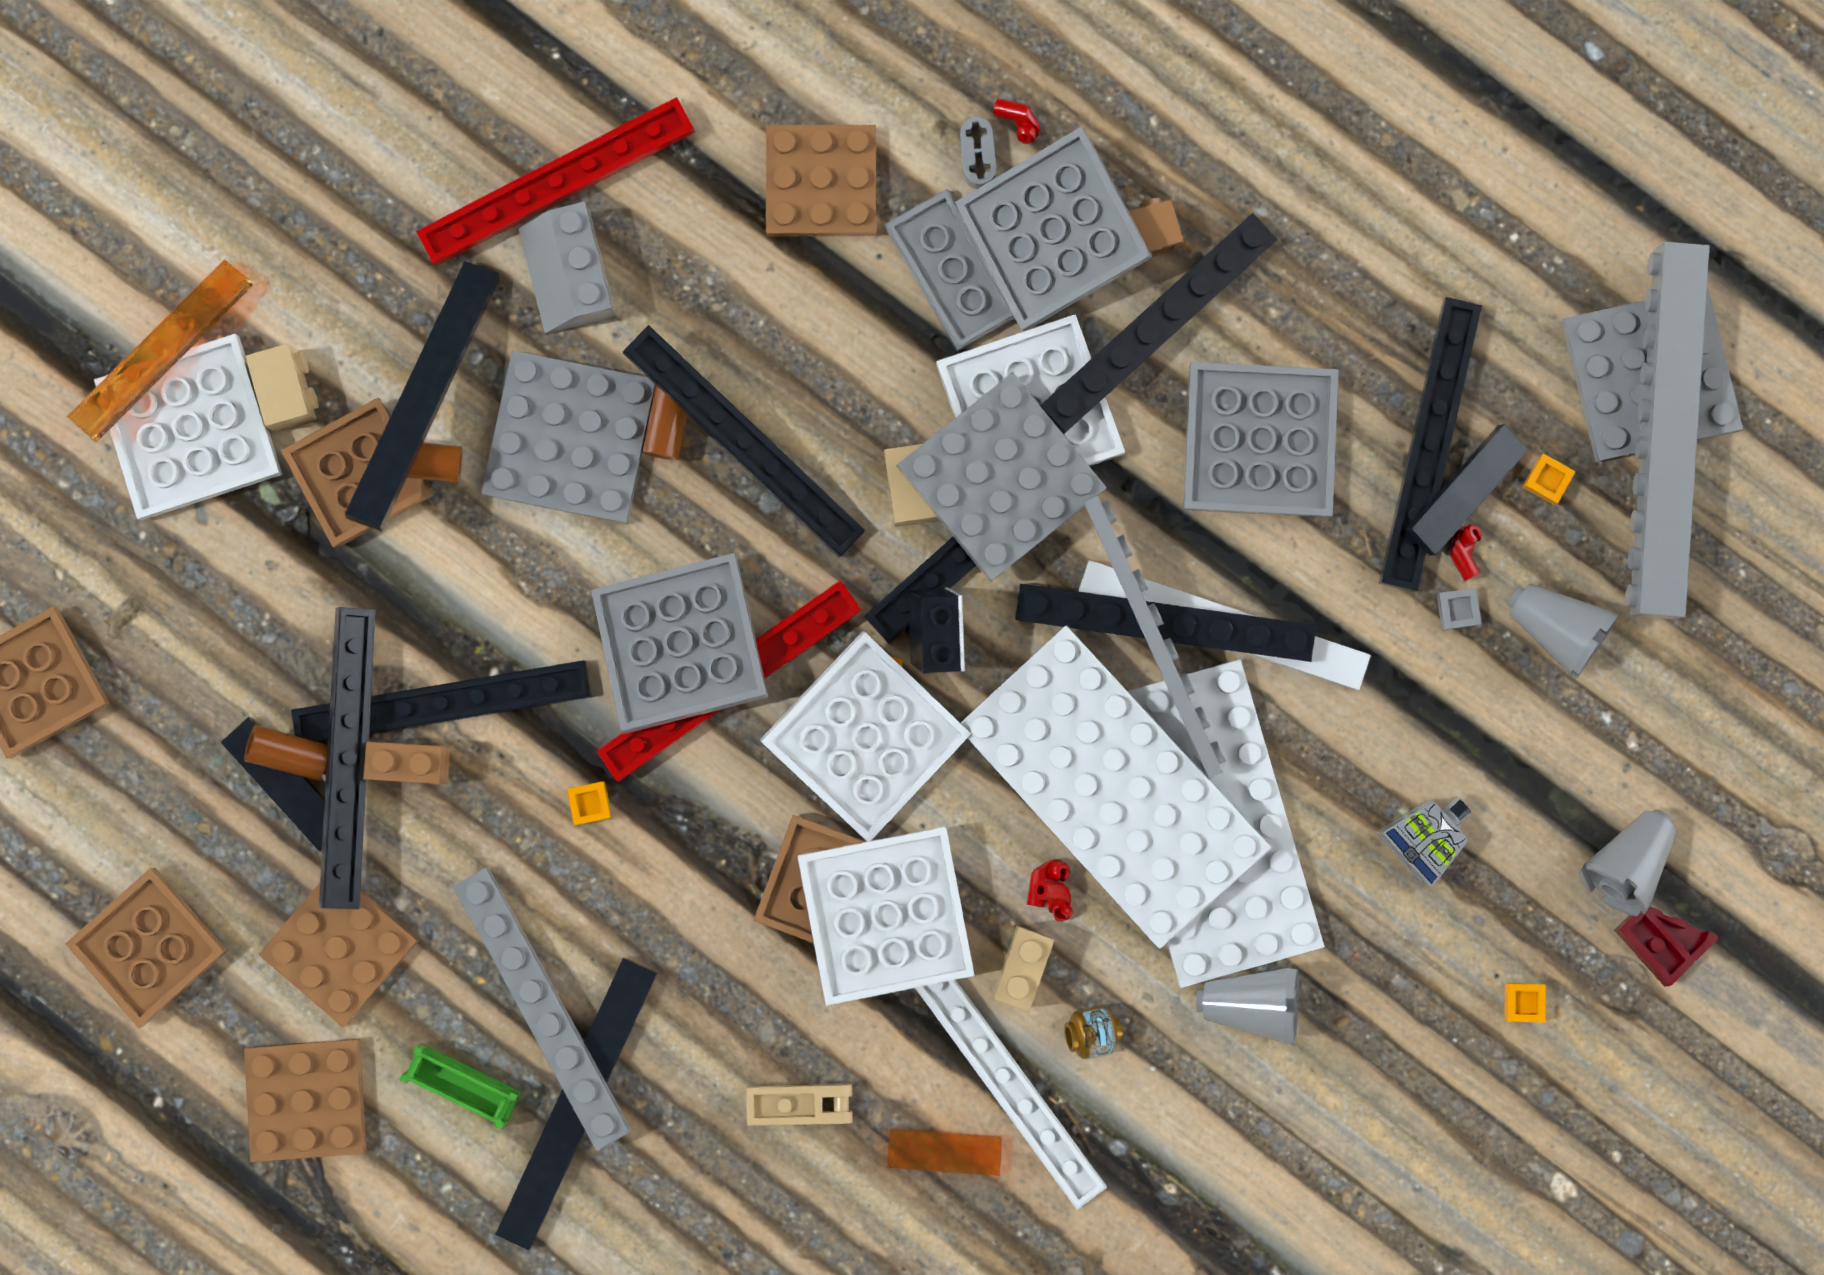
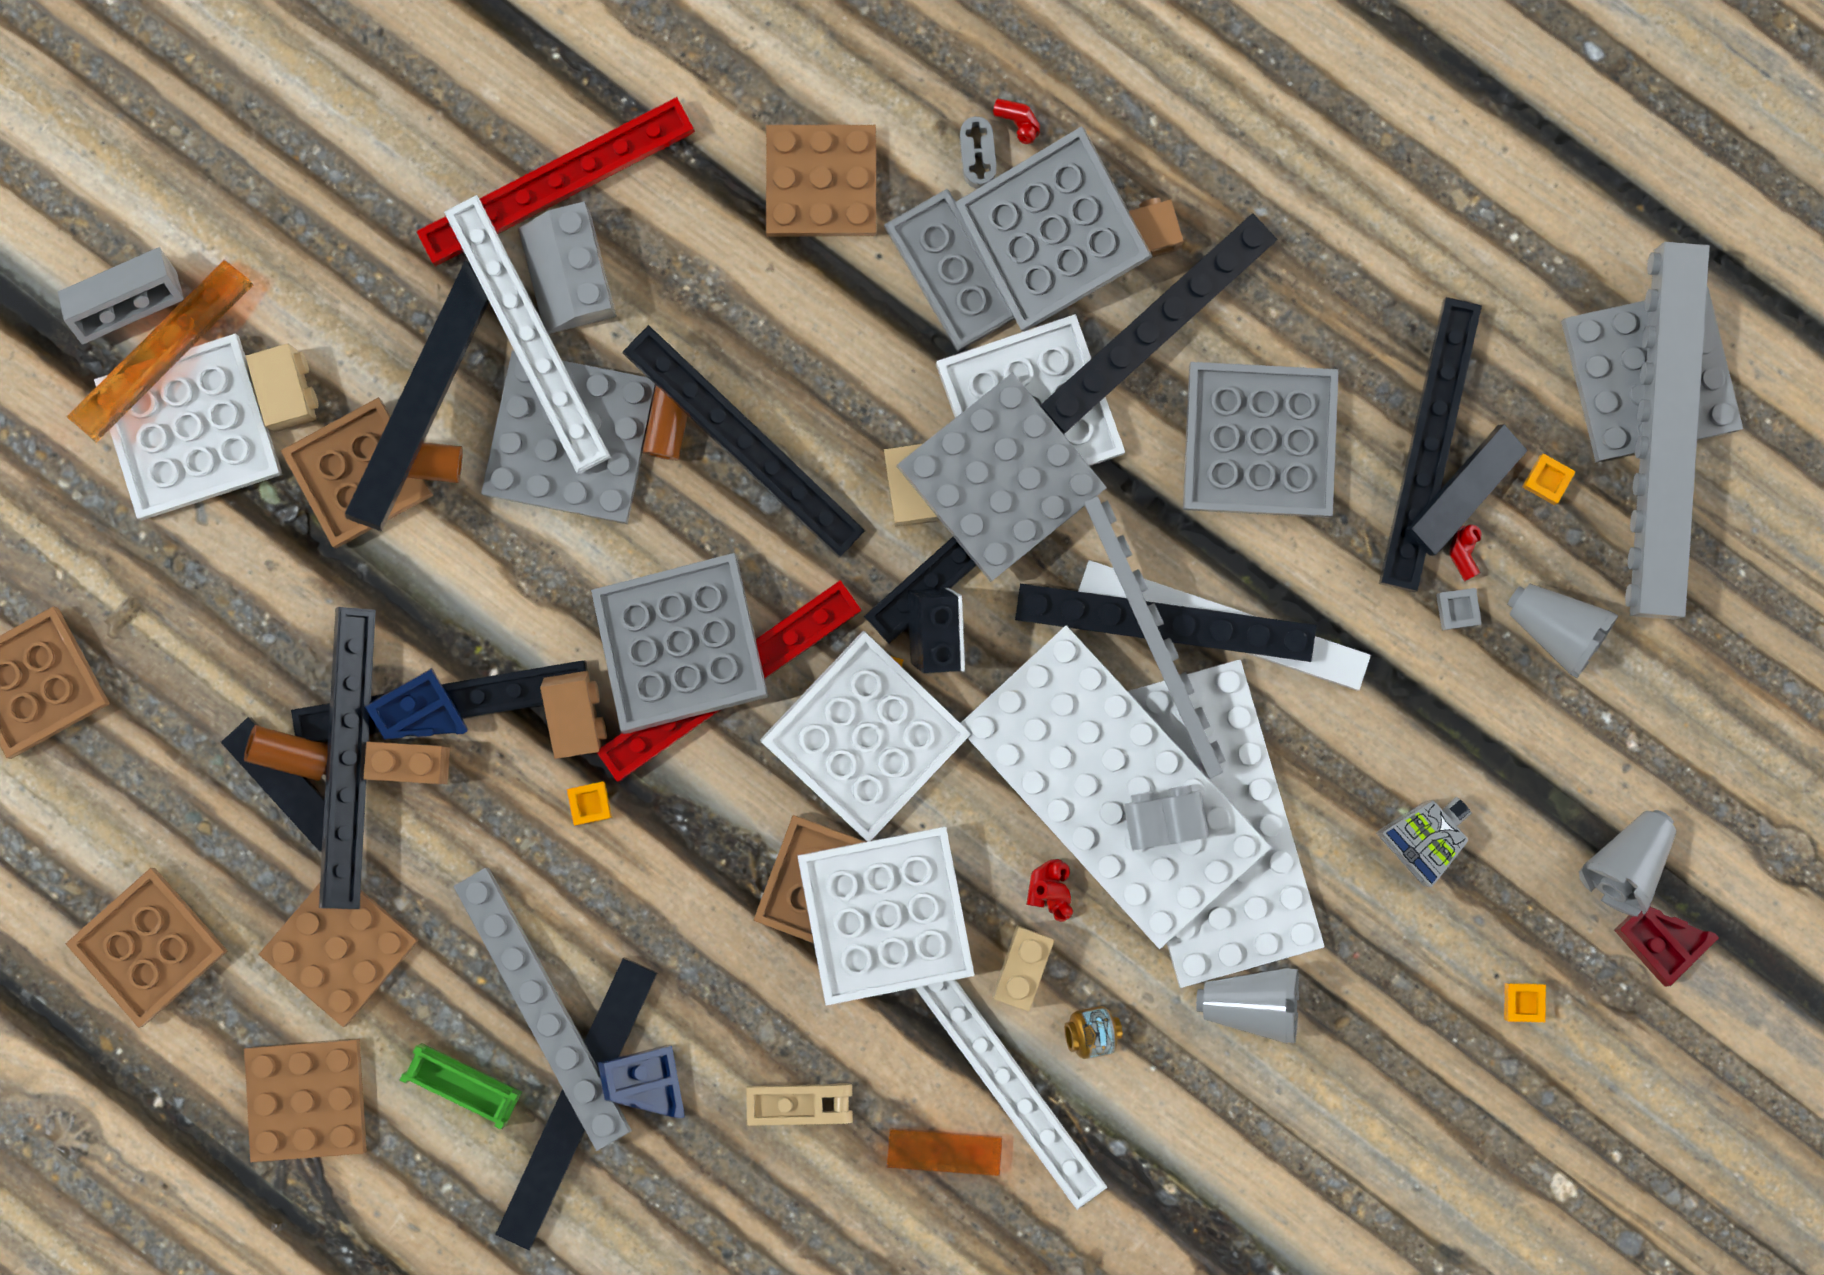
none -> light grey brick [58,247,184,345]
none -> dark blue wing [365,668,469,739]
none -> white tile [444,195,611,474]
none -> medium nougat brick [540,671,607,759]
none -> wing [598,1045,685,1118]
none -> light grey brick [1124,785,1209,850]

